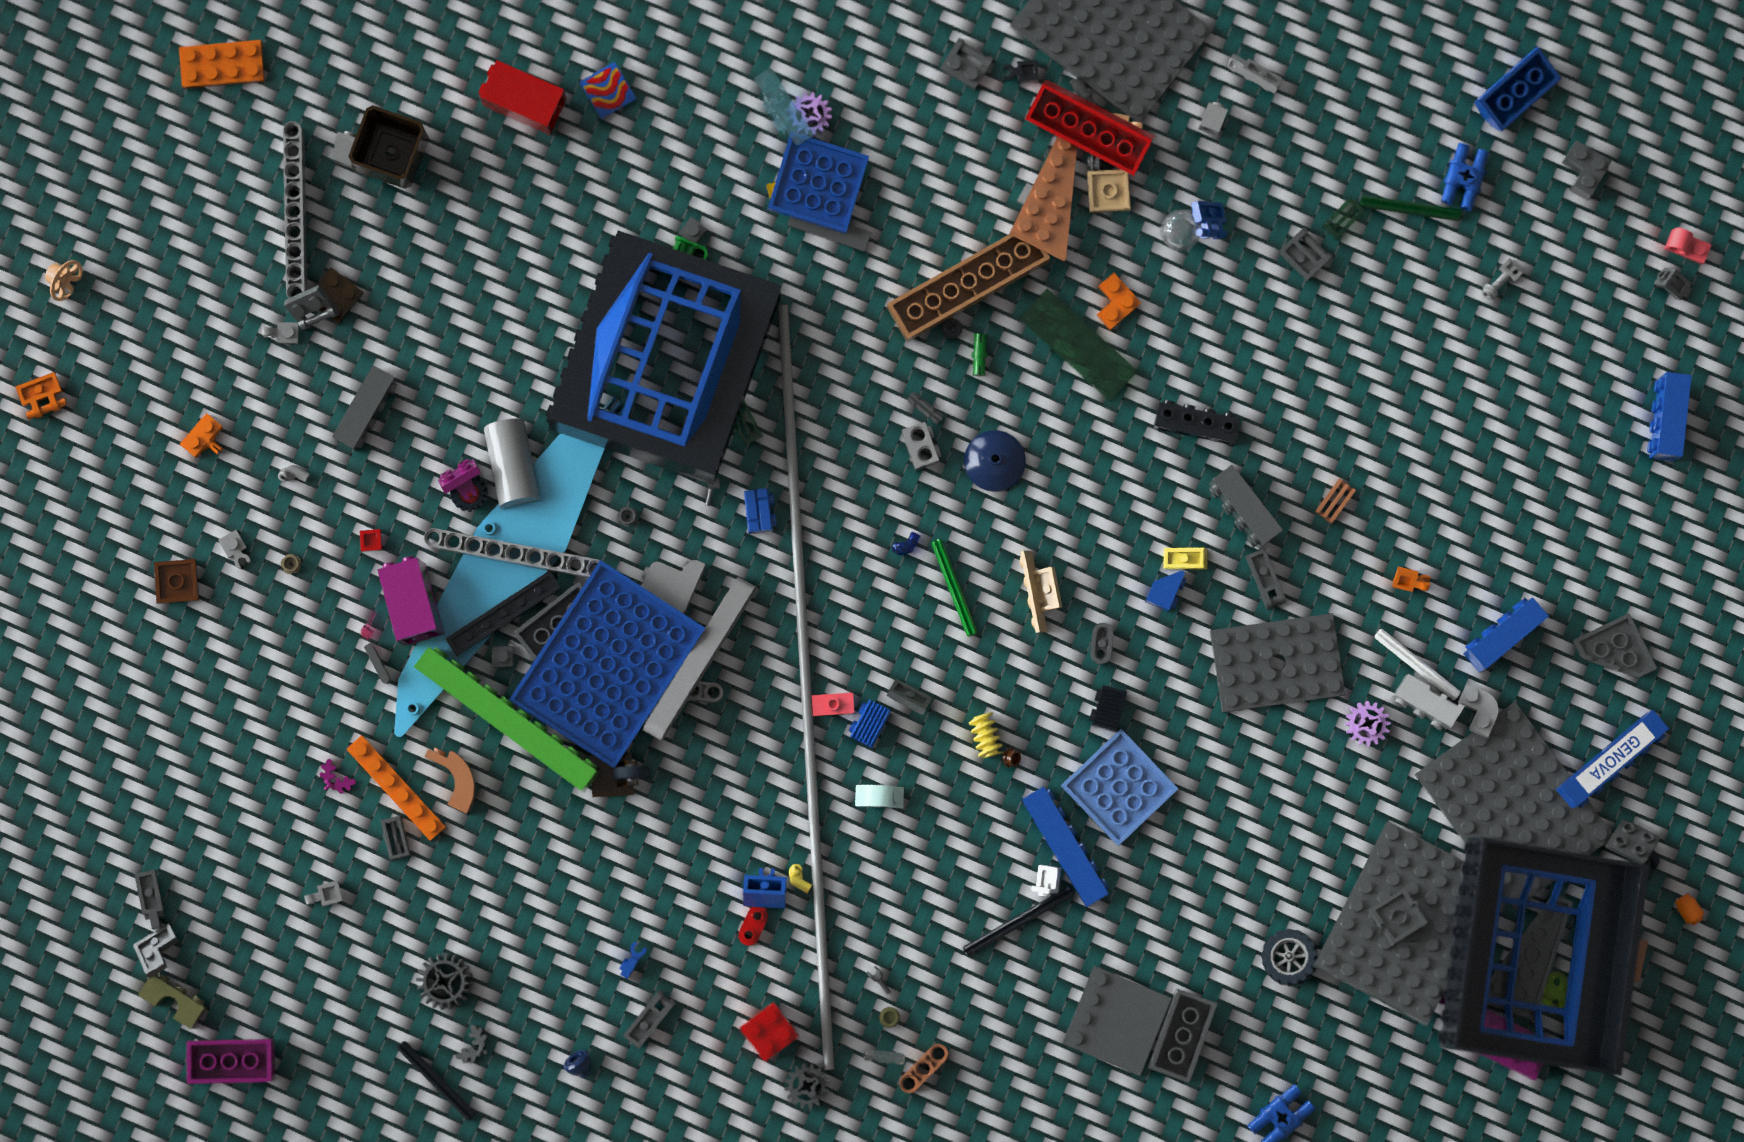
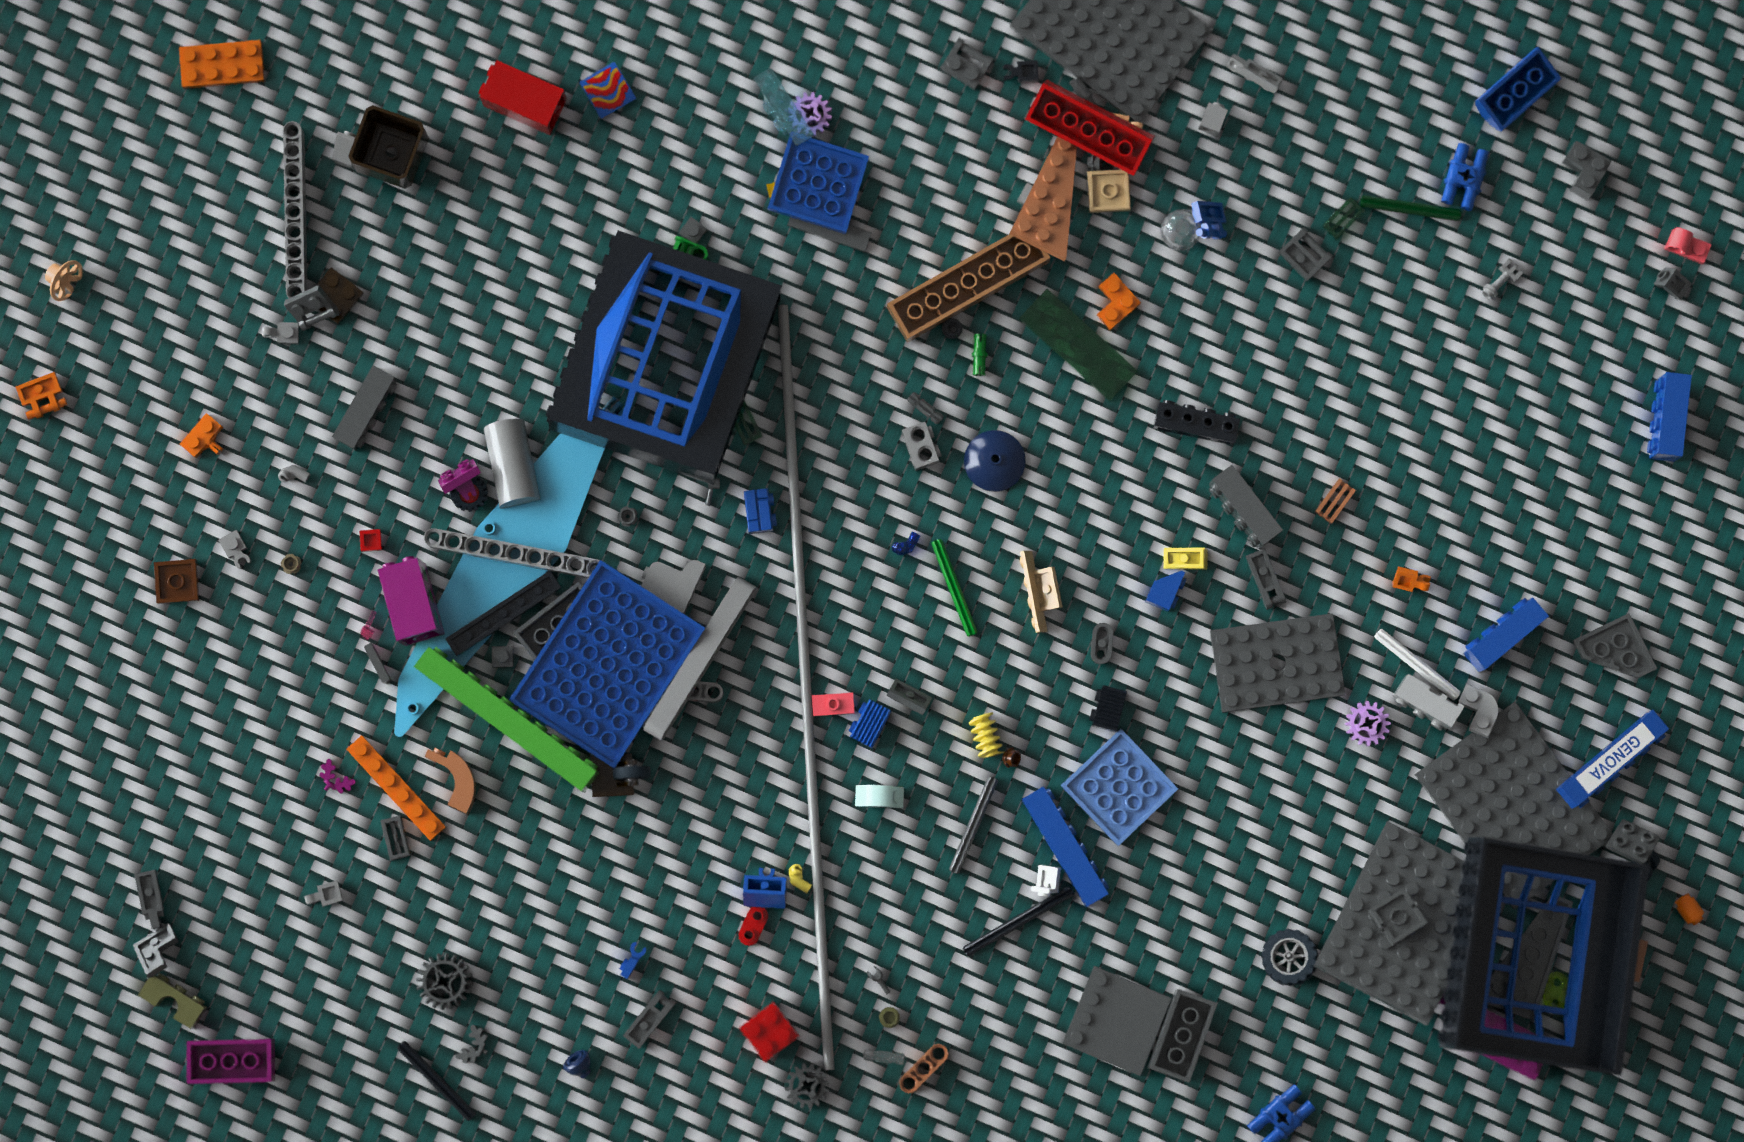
none -> dark grey axle [949,776,998,874]

